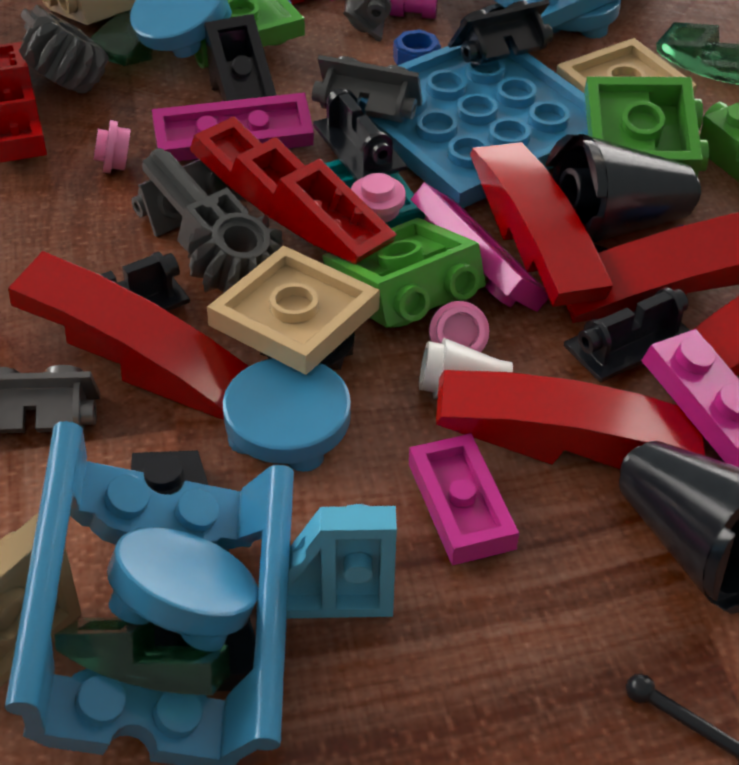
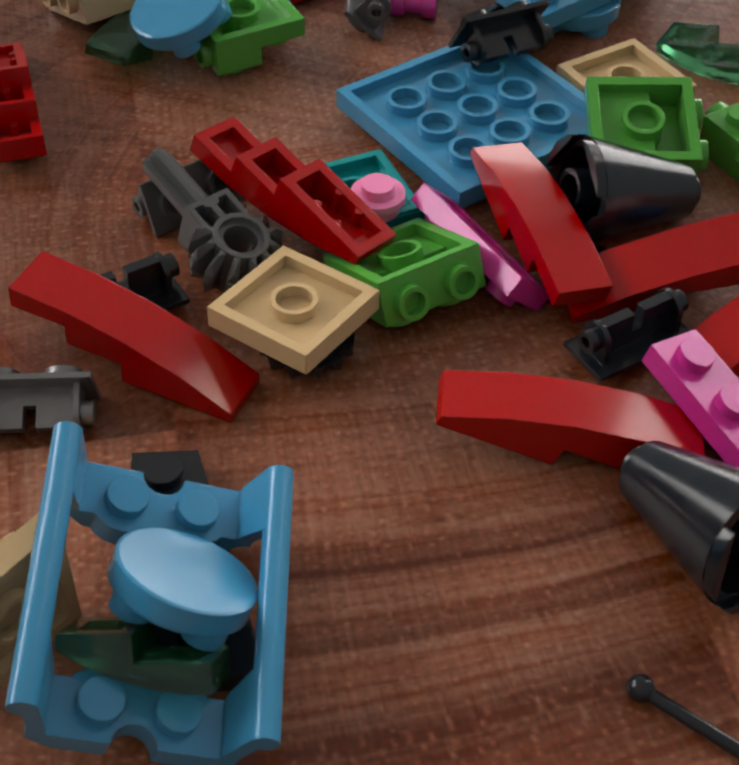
dark grey gear [19,4,109,93] -> none
bright pink plate [94,120,131,174] -> none
dark pink plate [152,92,314,161] -> none
black slope [204,14,276,101] -> none
dark azure tile [223,358,351,472] -> none
medium azure wing [256,504,397,618] -> none
dark grey hinge [312,55,422,123] -> none
black hinge [313,89,407,181] -> none
blue tile [393,30,441,65] -> none
dark pink plate [409,433,519,566] -> none
white cone [419,338,513,399] -> none
bright pink plate [429,301,489,352] -> none

